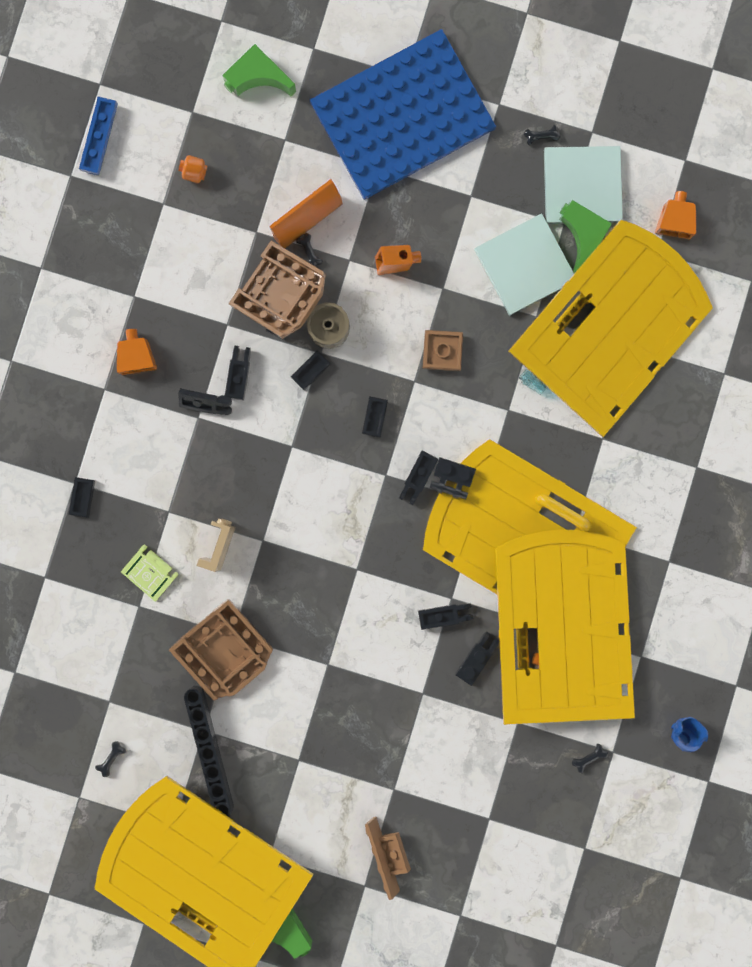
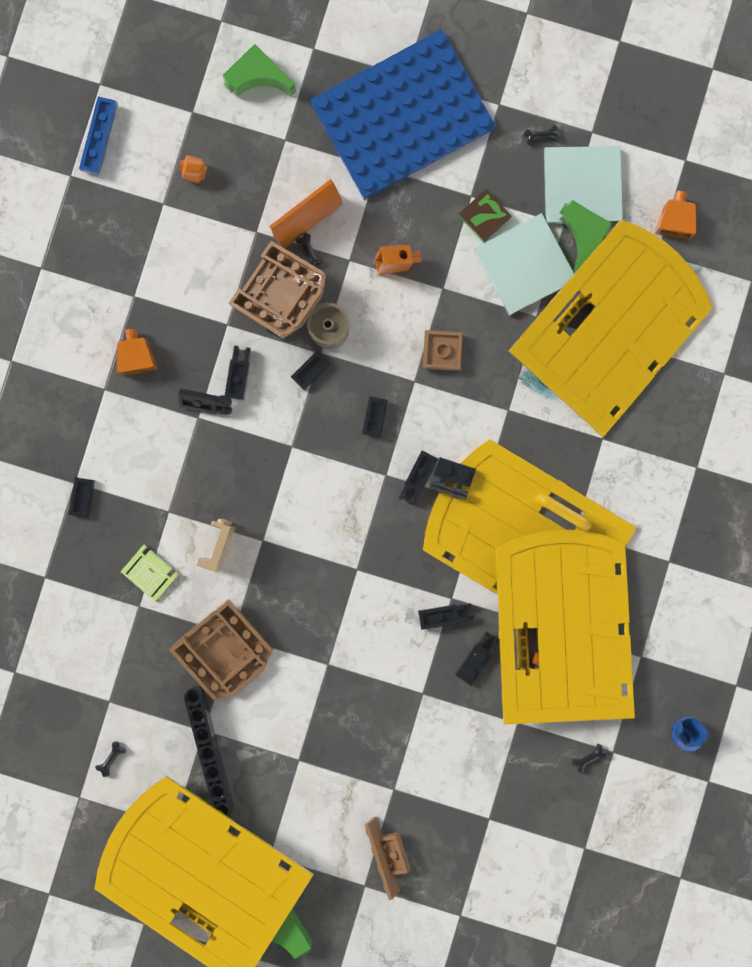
none -> reddish brown tile [458,189,512,243]

